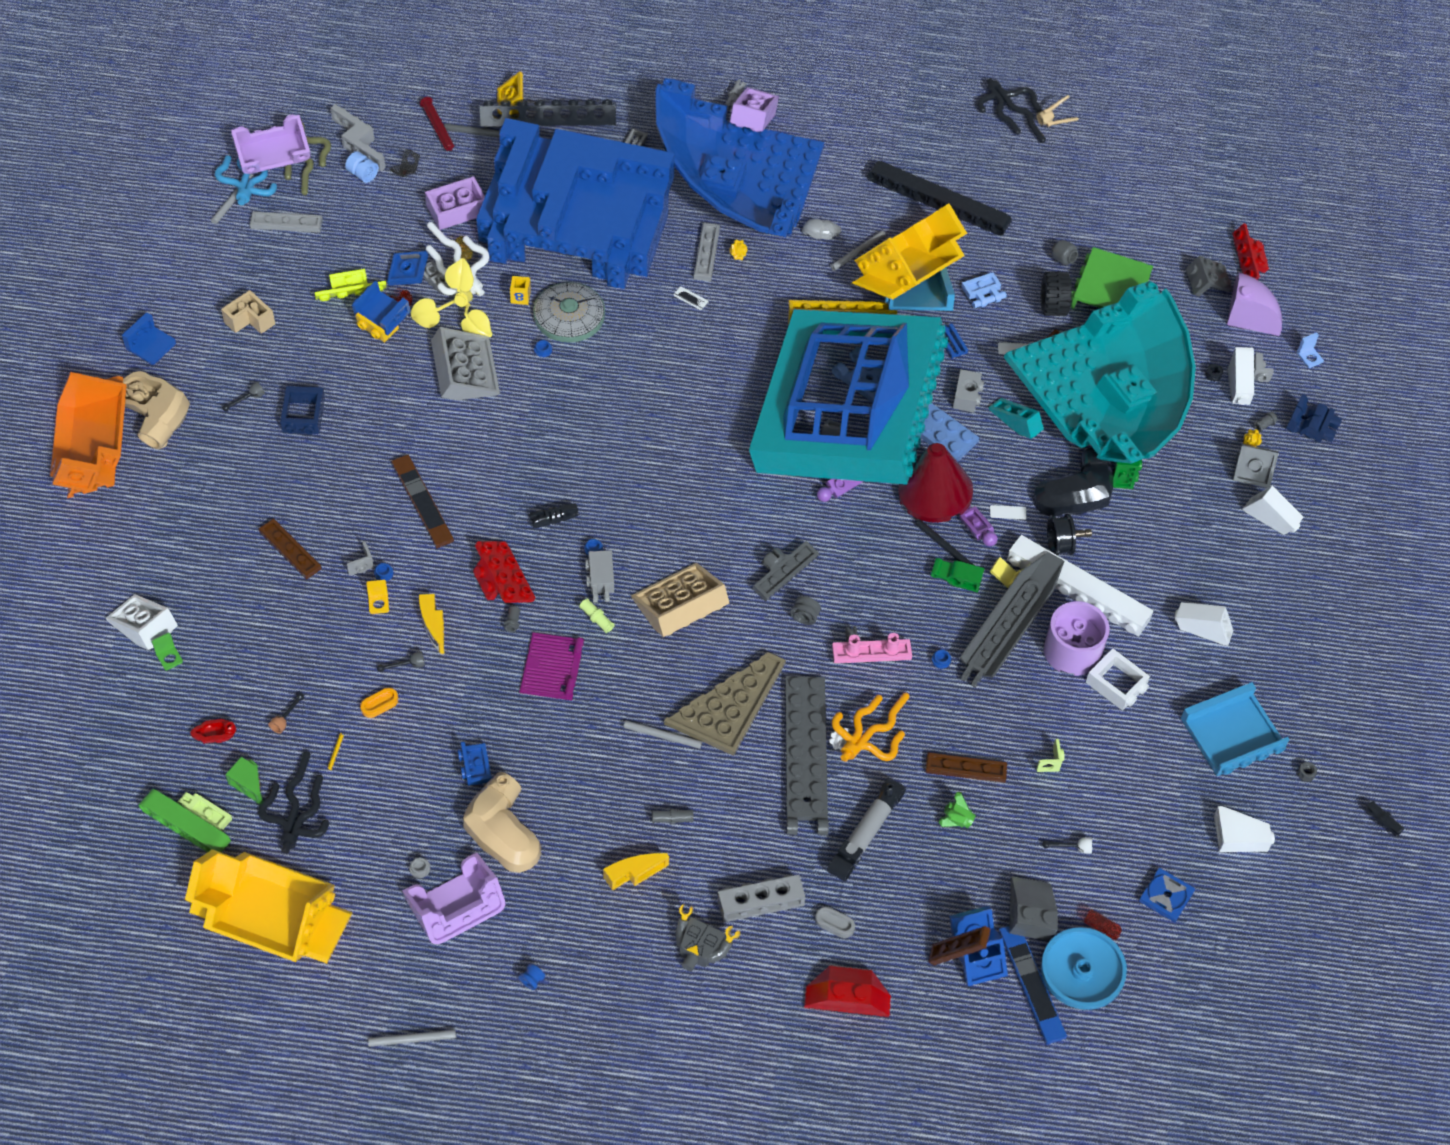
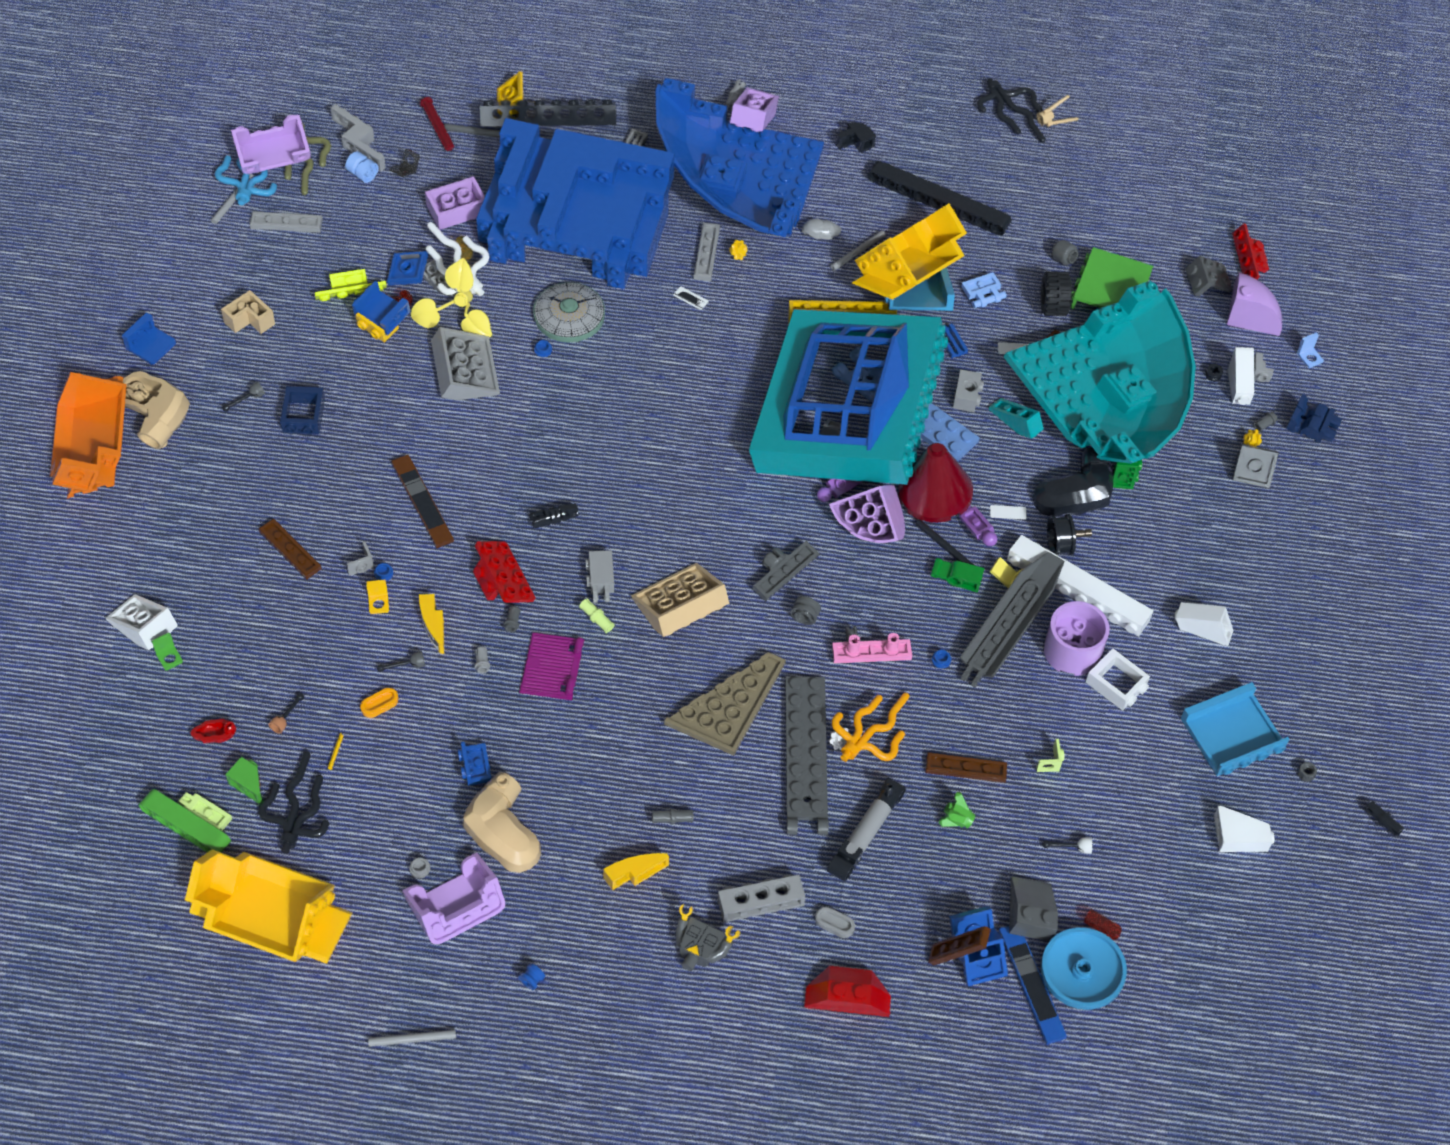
yellow brick [510,276,531,305] -> none
blue plate [584,539,603,556] -> none
light grey bar [624,720,702,749] -> none
blue piece [1139,868,1195,923] -> none
white slope [1242,486,1304,535] -> none
none -> light grey pin [475,647,490,673]
none -> lavender brick [829,485,905,543]
none -> black brick [835,122,876,153]

